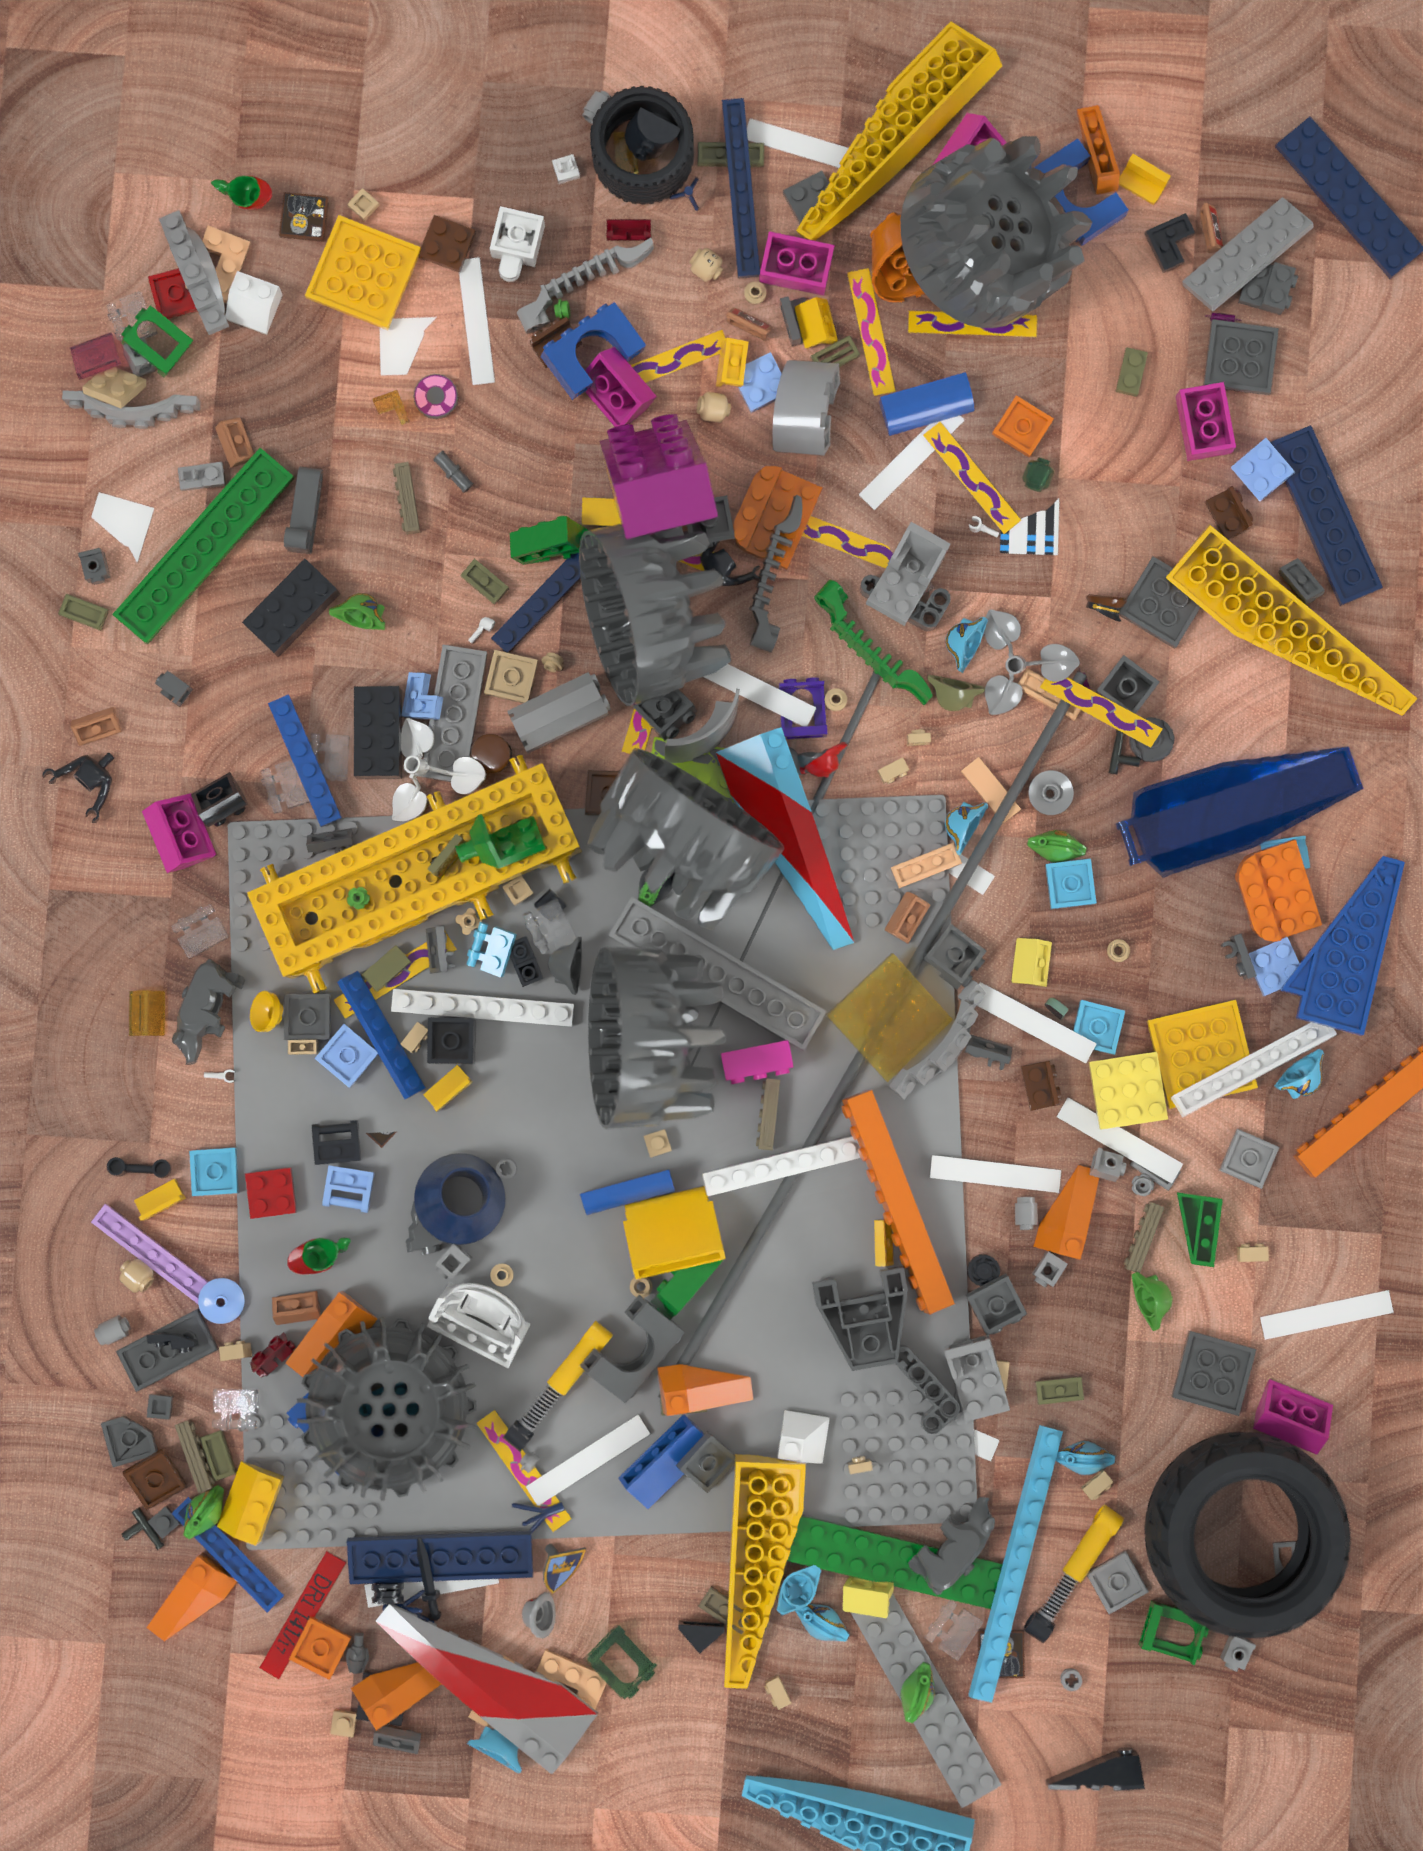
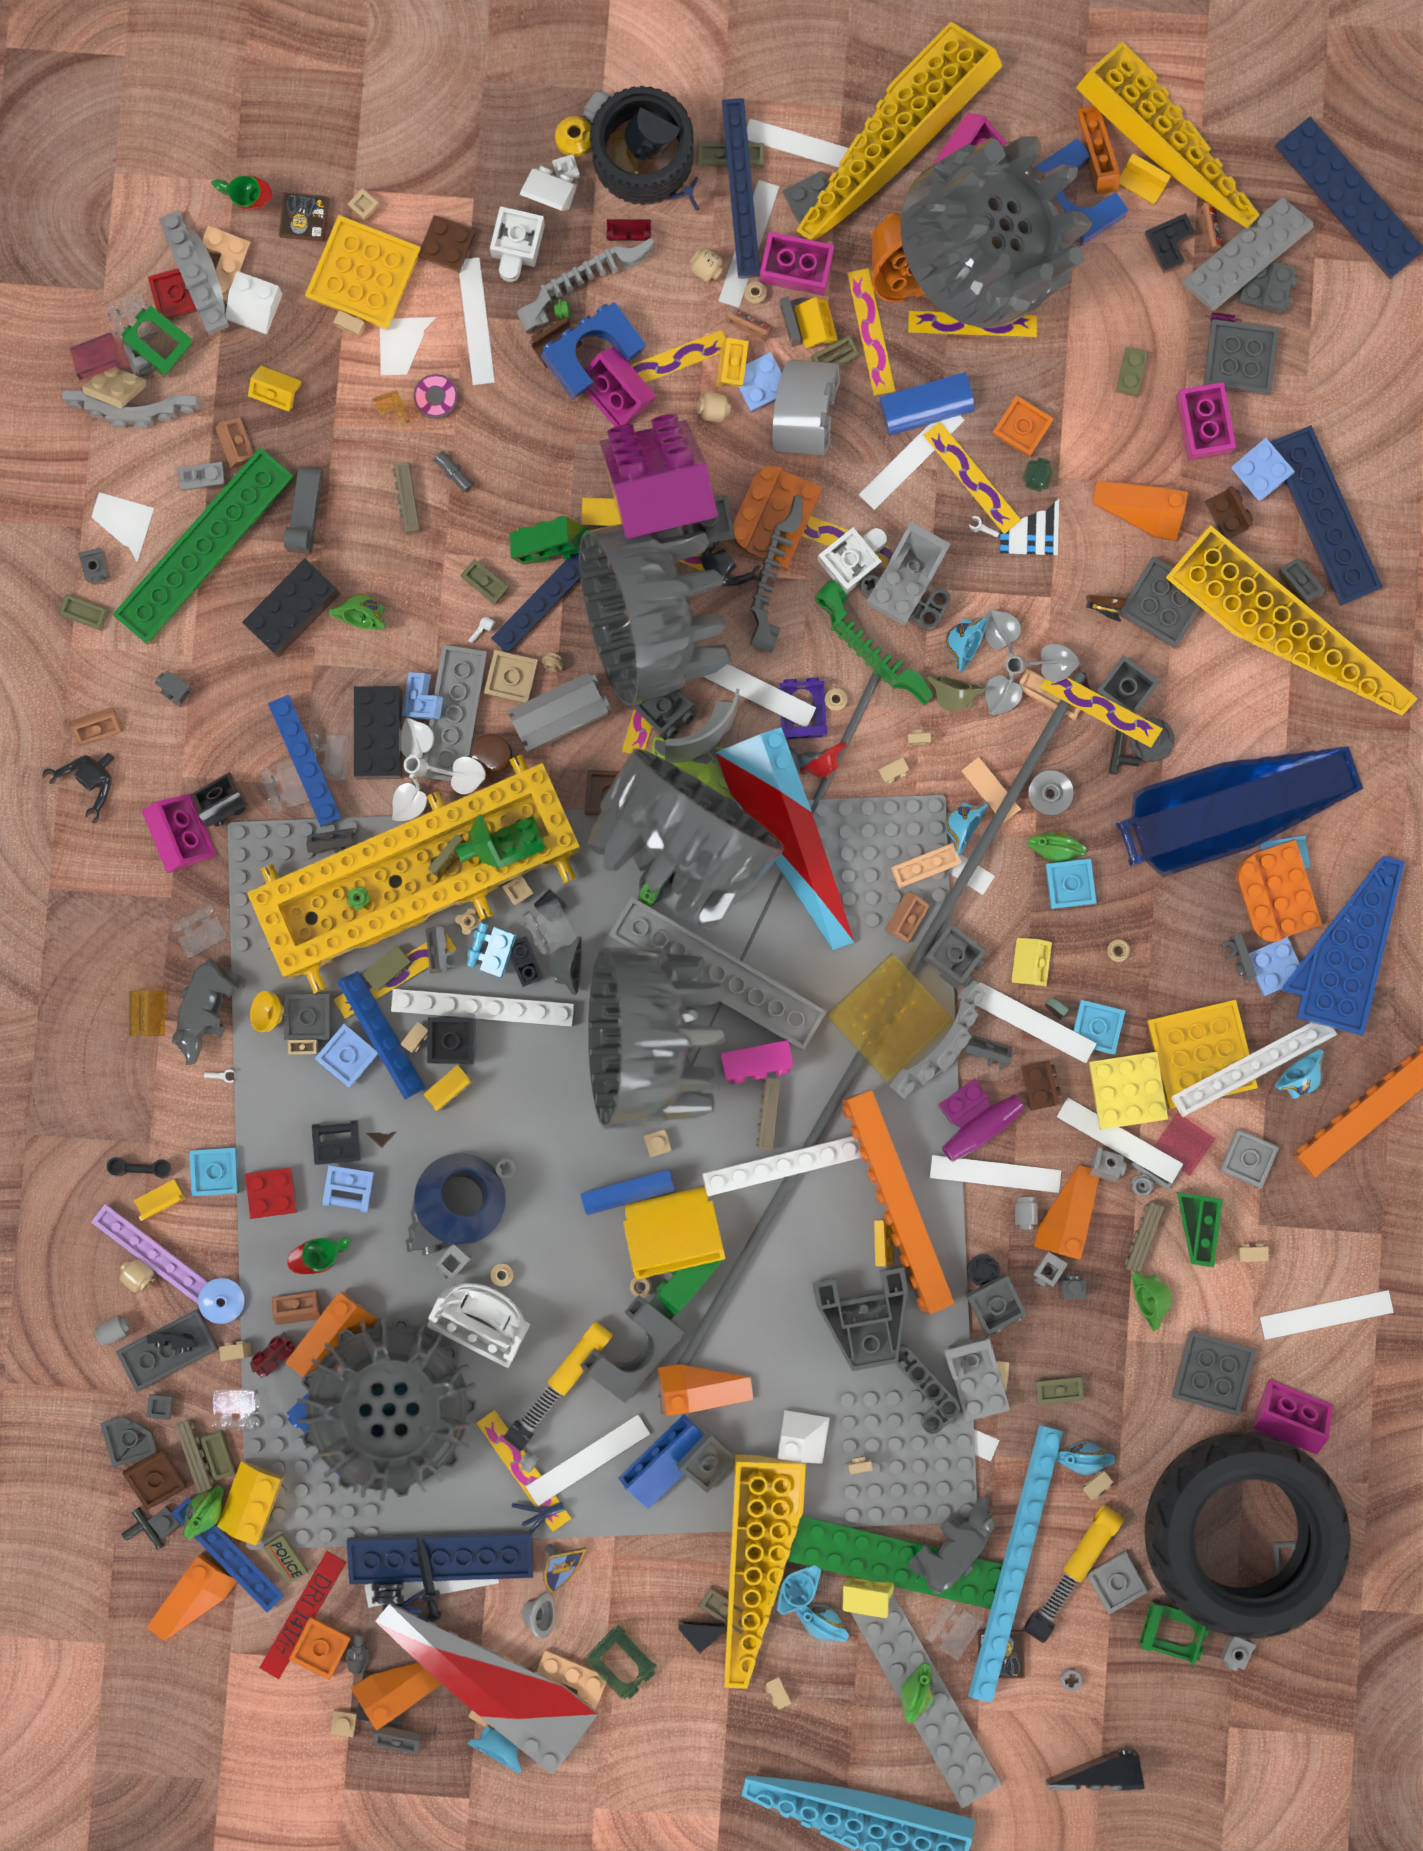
none -> yellow panel [248,366,302,412]
none -> olive tile [263,1533,308,1584]
none -> tan piece [333,310,366,338]
none -> white slope [520,166,578,211]
none -> yellow piece [555,116,591,157]
none -> white sticker [718,180,780,308]
none -> white brick [817,528,887,594]
none -> magenta plate [938,1078,1025,1162]
none -> dark grey brick [1059,1274,1086,1299]
none -> yellow wedge [1076,42,1260,228]
none -> orange wedge [1092,481,1188,541]
none -> clear pink tile [1153,1113,1215,1176]

